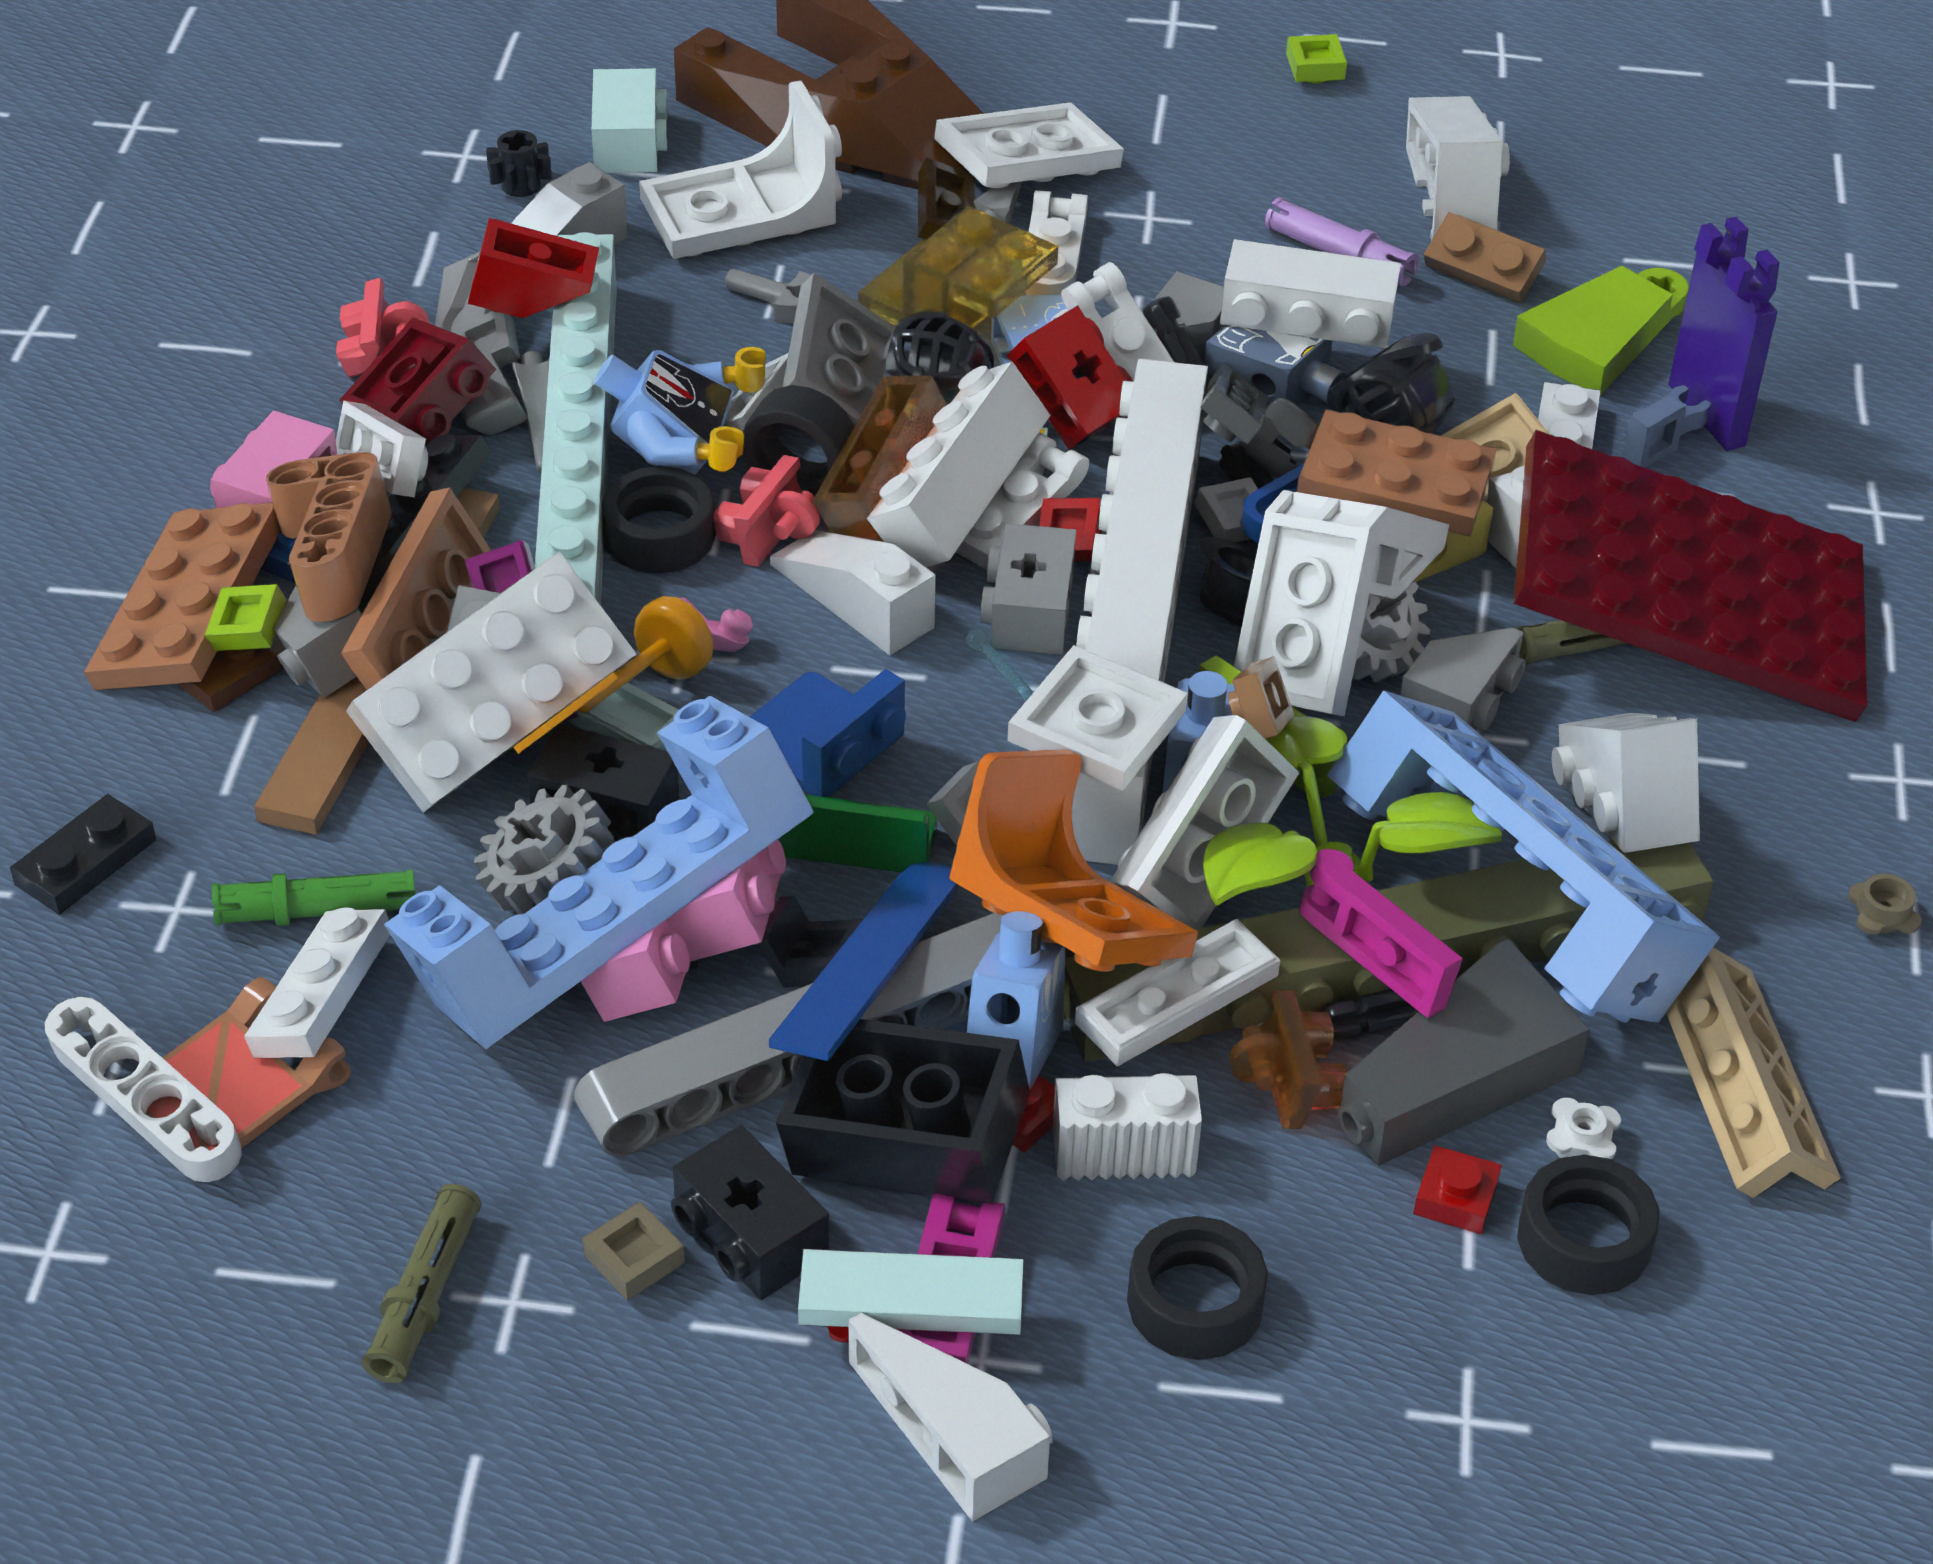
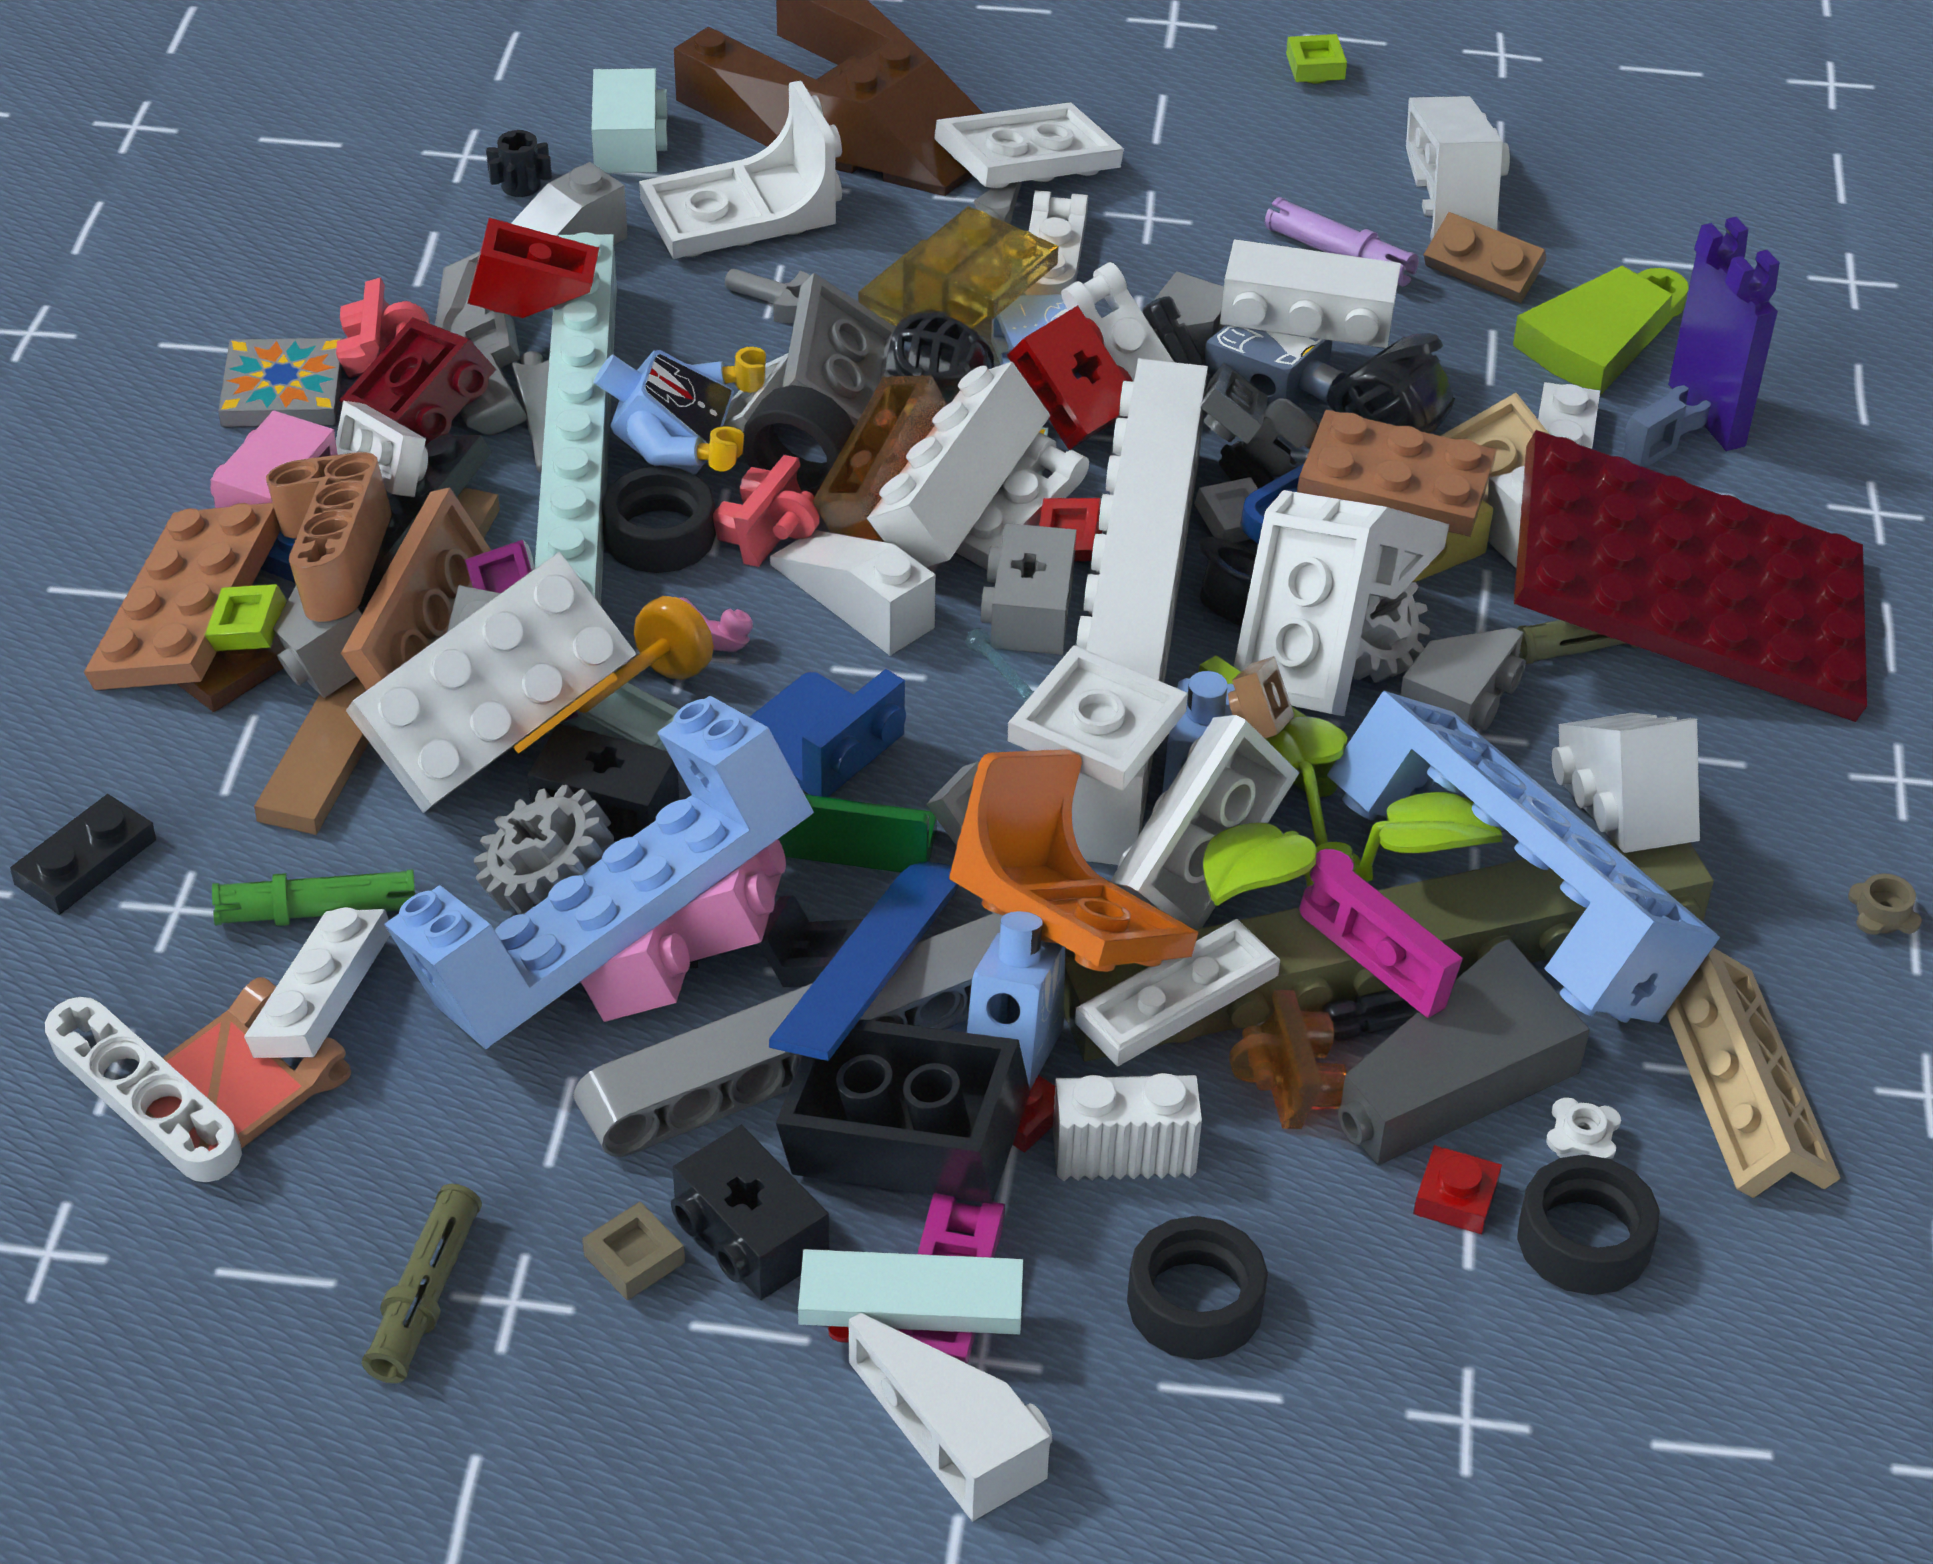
dark brown plate [918,157,976,255] -> none
none -> tile [218,338,343,427]

